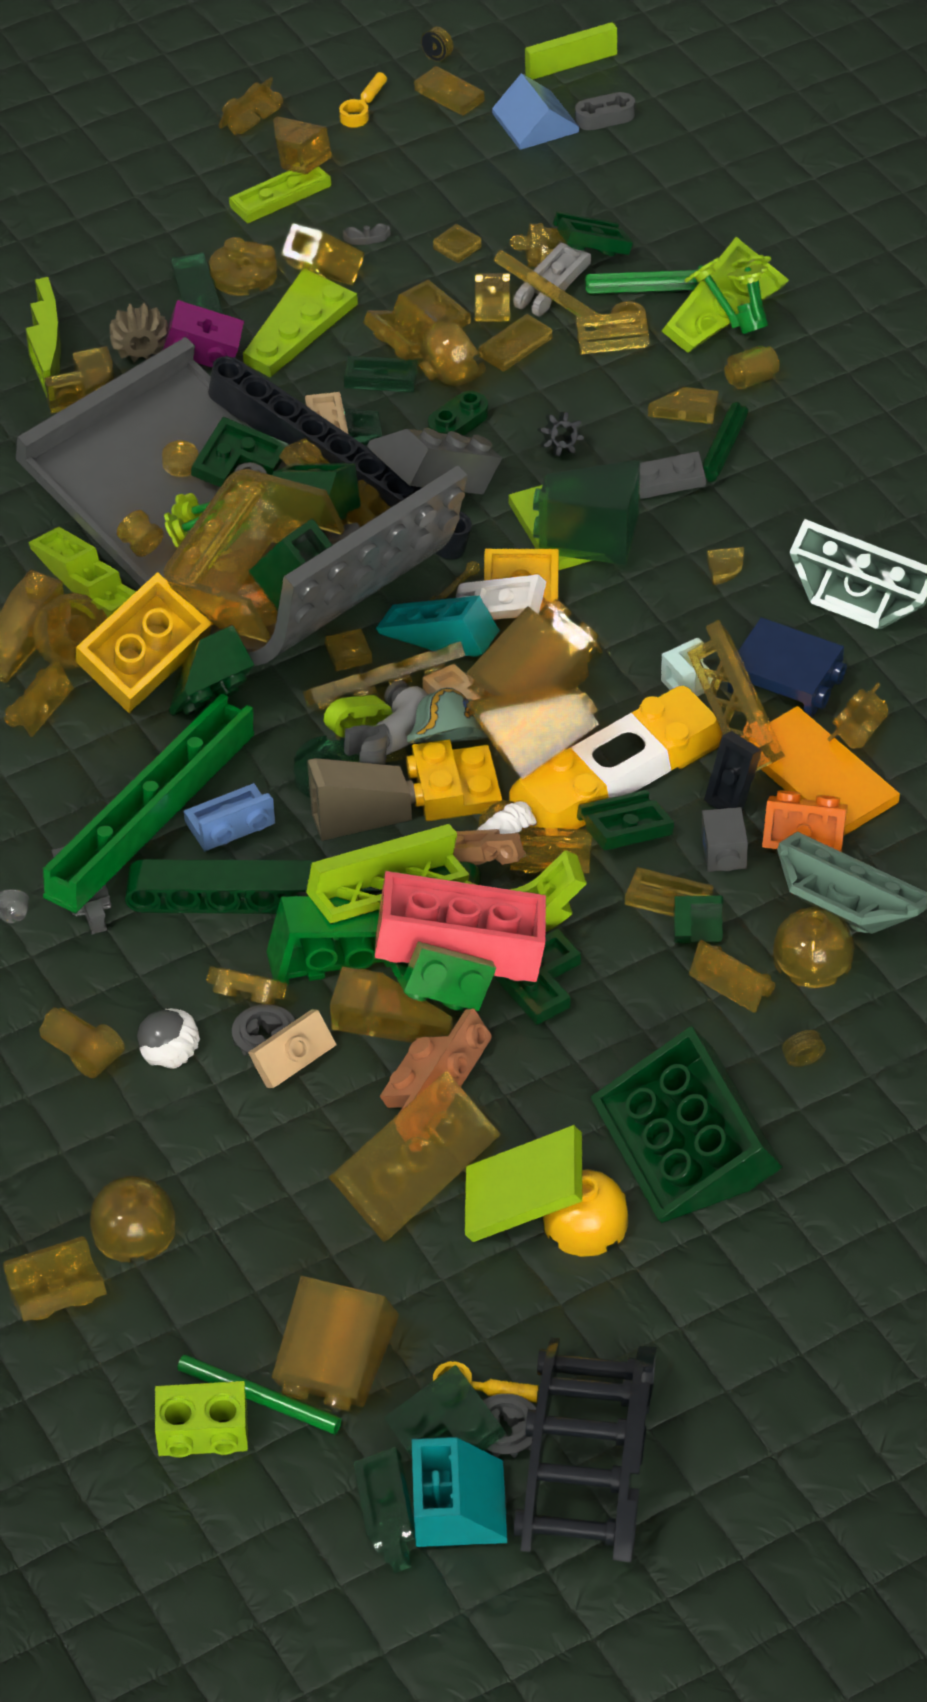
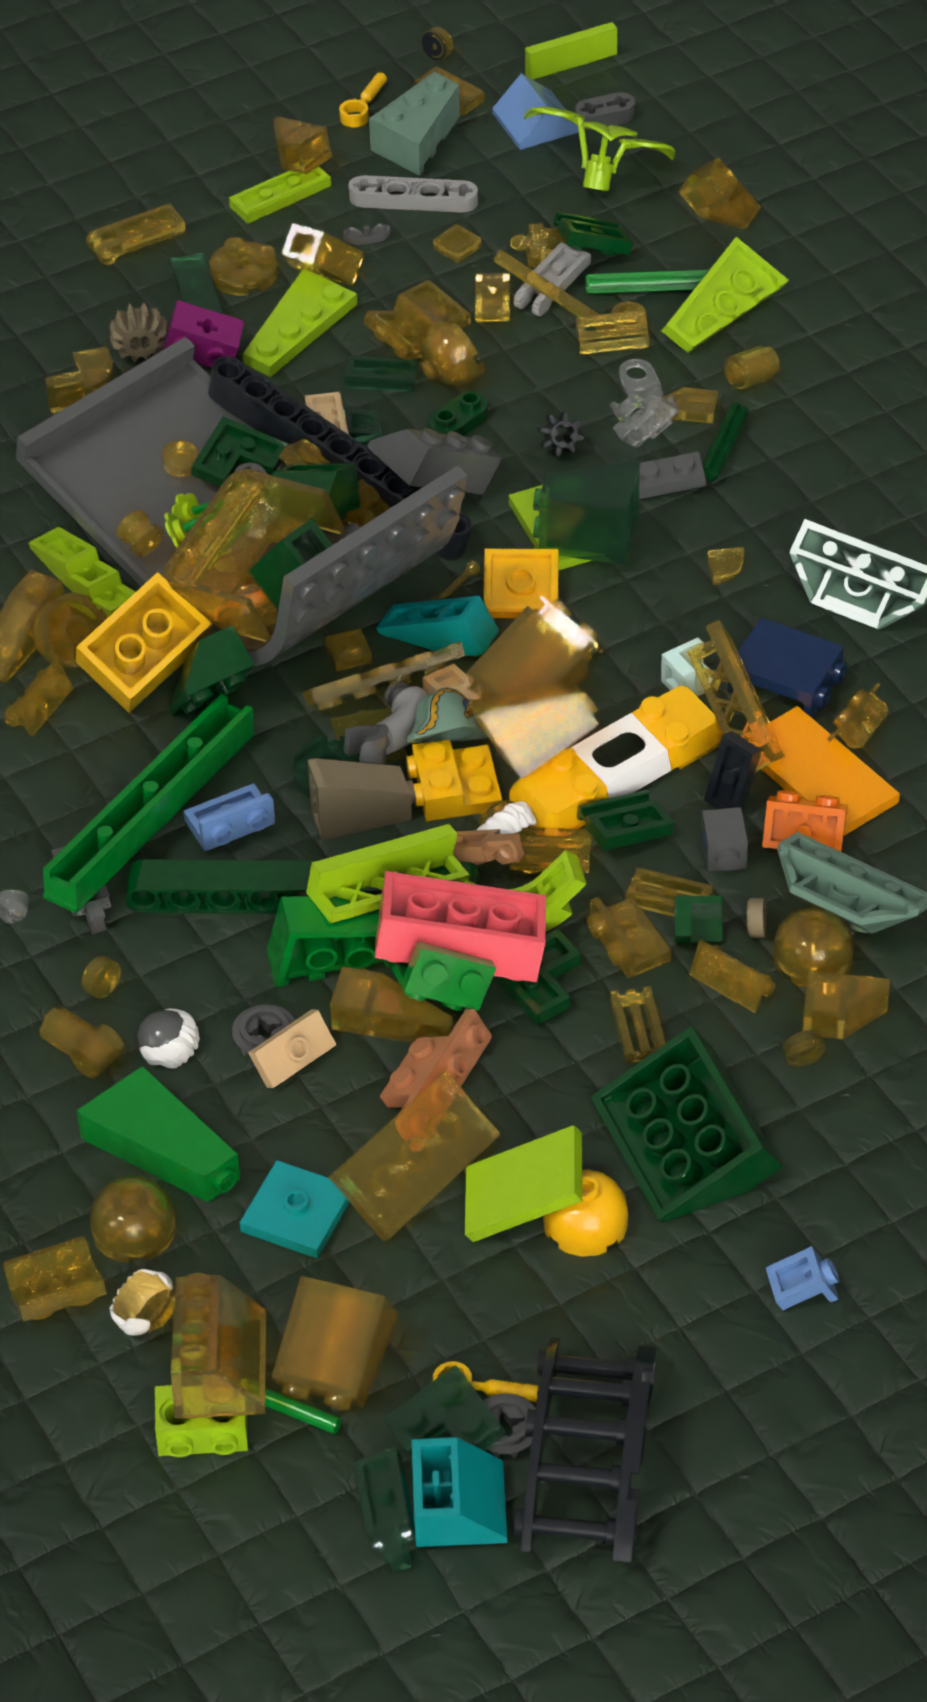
lime slope [26,277,61,398] -> none
clear yellow plate [206,966,287,1005] -> none
clear yellow hinge [218,77,283,134] -> none
lime beam [324,695,392,738] -> none
white plate [456,575,546,620] -> none
clear yellow plate [479,314,552,372] -> none
plant [684,255,771,334] -> none
none -> green slope [76,1066,240,1203]
none -> clear yellow tile [82,956,121,999]
none -> clear yellow plate [86,203,186,265]
none -> clear yellow hair [110,1269,175,1336]
none -> clear yellow slope [171,1273,267,1419]
none -> teal plate [239,1160,354,1259]
none -> light grey beam [348,175,478,213]
none -> sand green wedge [369,72,460,176]
none -> lime plant [524,106,675,191]
none -> clear yellow bracket [587,897,671,978]
none -> clear piece [610,359,679,448]
none -> clear yellow tile [610,986,666,1063]
none -> clear yellow slope [679,157,761,229]
none -> dark tan tile [747,897,767,938]
none -> medium blue bracket [765,1246,840,1310]
none -> clear yellow slope [802,971,890,1039]

